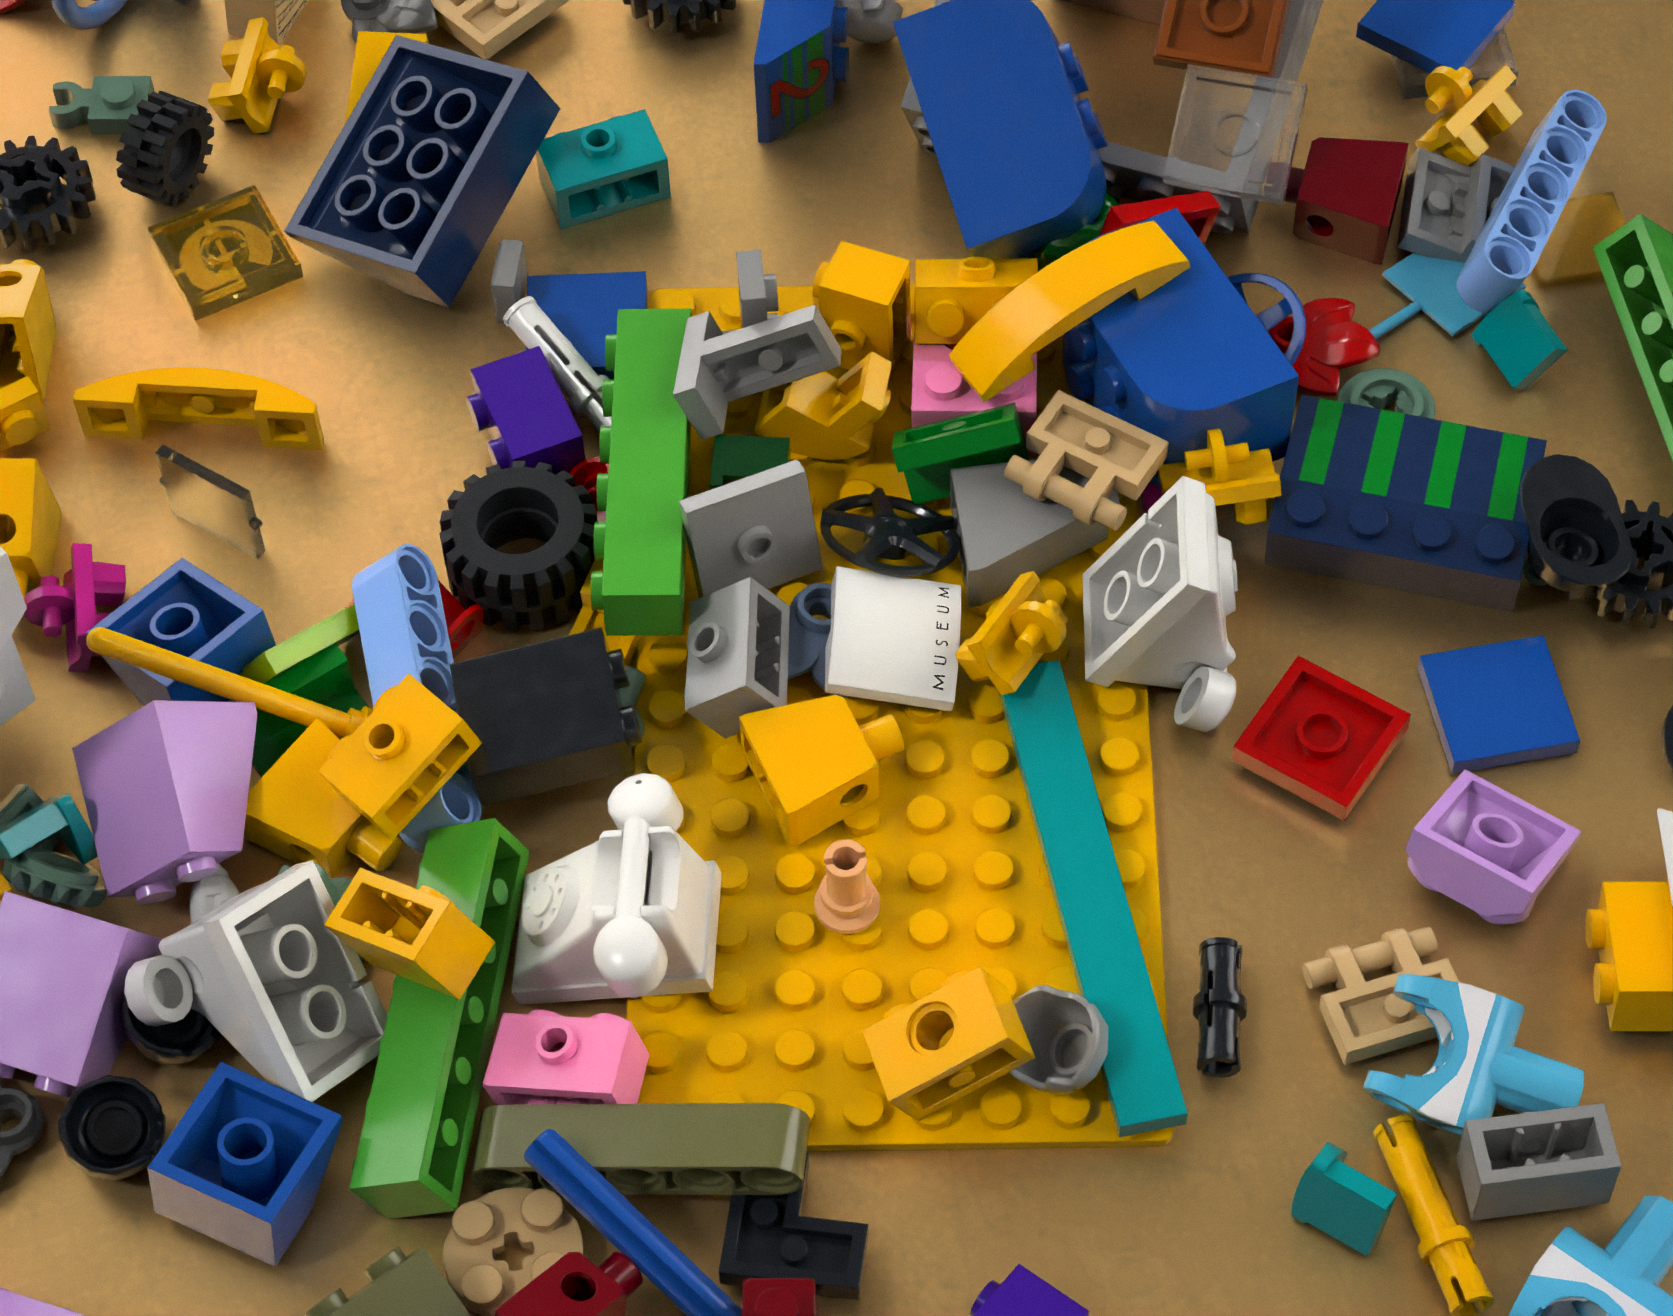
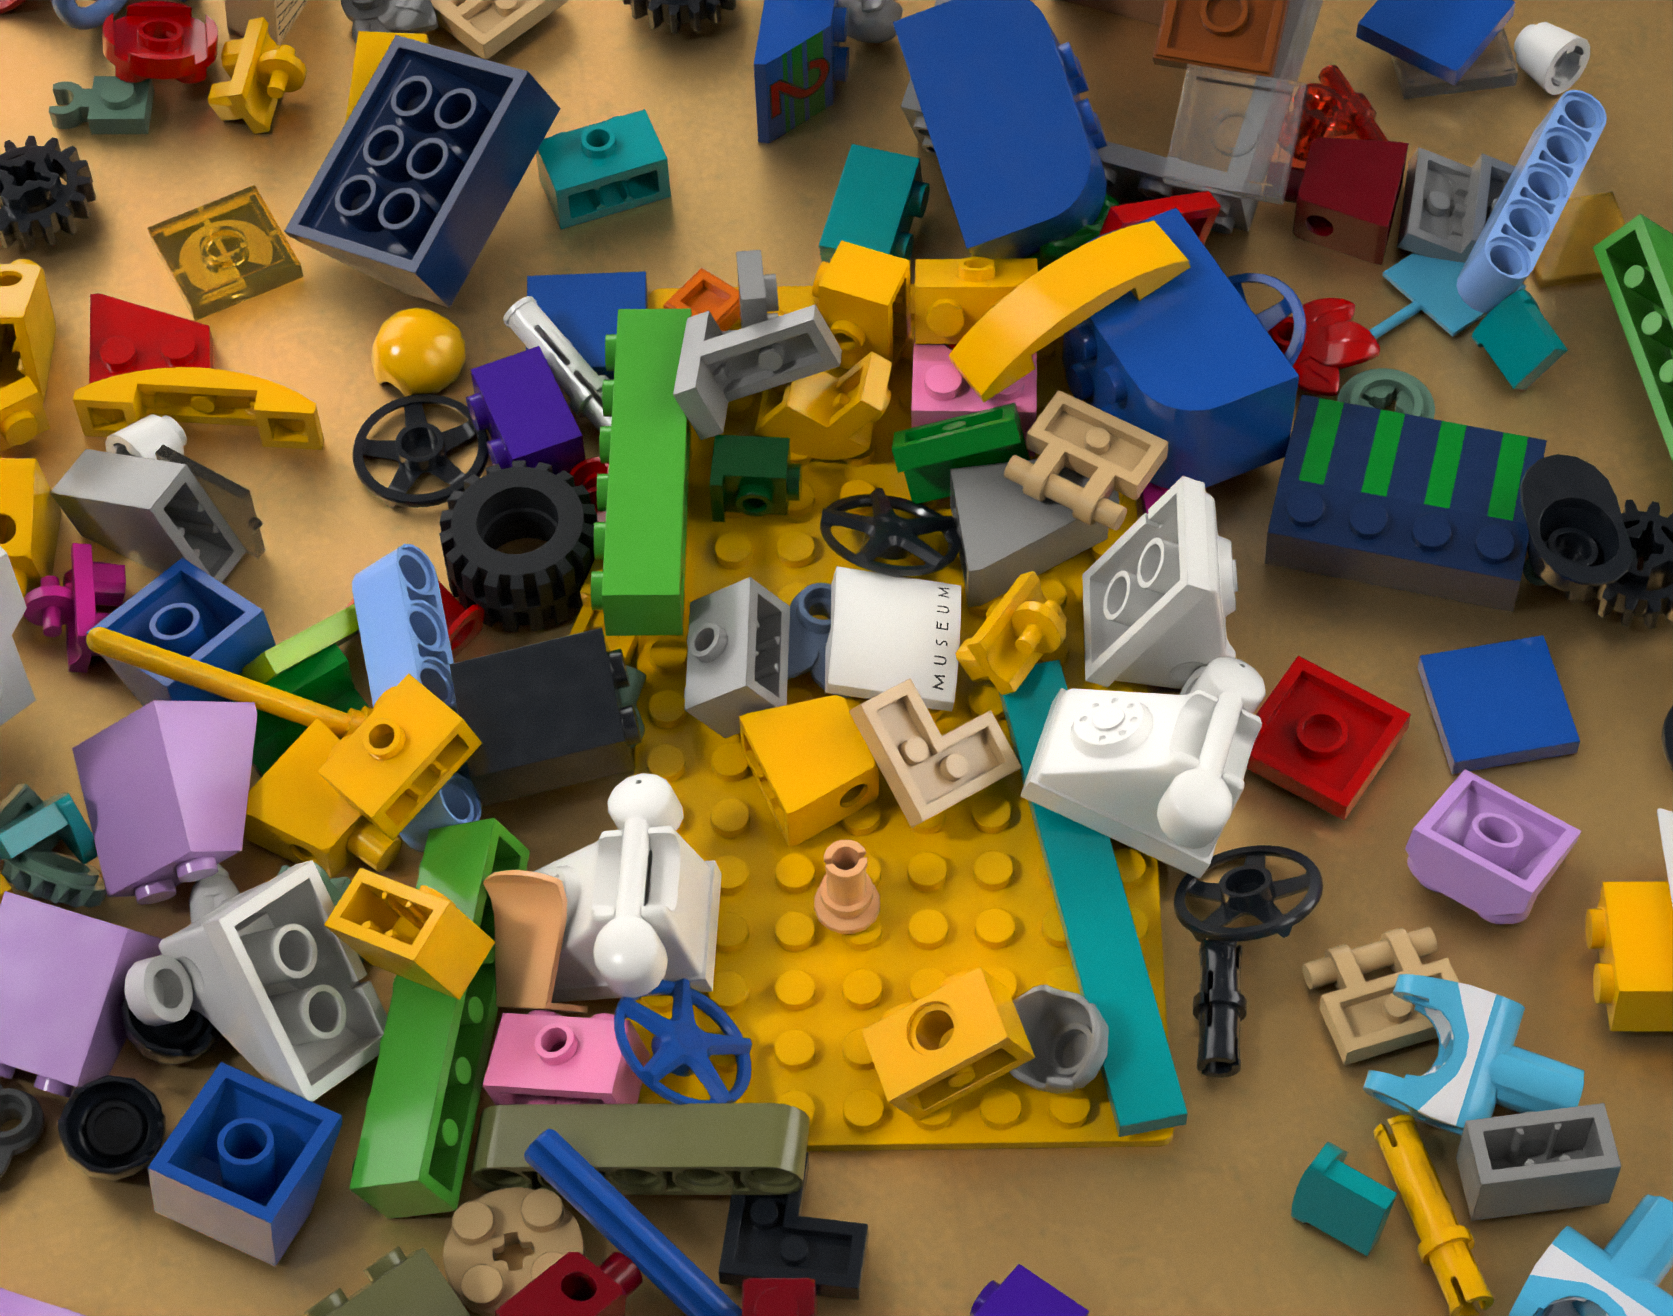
black tyre [116,91,214,206] -> none
light grey tile [491,239,528,323] -> none
light grey plate [679,459,823,598] -> none
yellow hips [1158,428,1282,525] -> none
yellow hips [1414,64,1523,166] -> none
none -> light grey slope [50,449,247,583]
none -> red wing [89,293,214,384]
none -> red plate [102,1,218,84]
none -> white hat [105,414,187,463]
none -> black wheel [352,394,489,508]
none -> yellow hair [371,307,465,397]
none -> light nougat piece [483,870,588,1013]
none -> blue wheel [614,978,752,1105]
none -> orange tile [663,268,741,331]
none -> teal brick [819,144,930,263]
none -> tan plate [849,678,1022,828]
none -> white piece [1020,656,1266,879]
none -> black wheel [1174,845,1323,943]
none -> clear red piece [1277,65,1389,161]
none -> white hat [1514,22,1590,95]

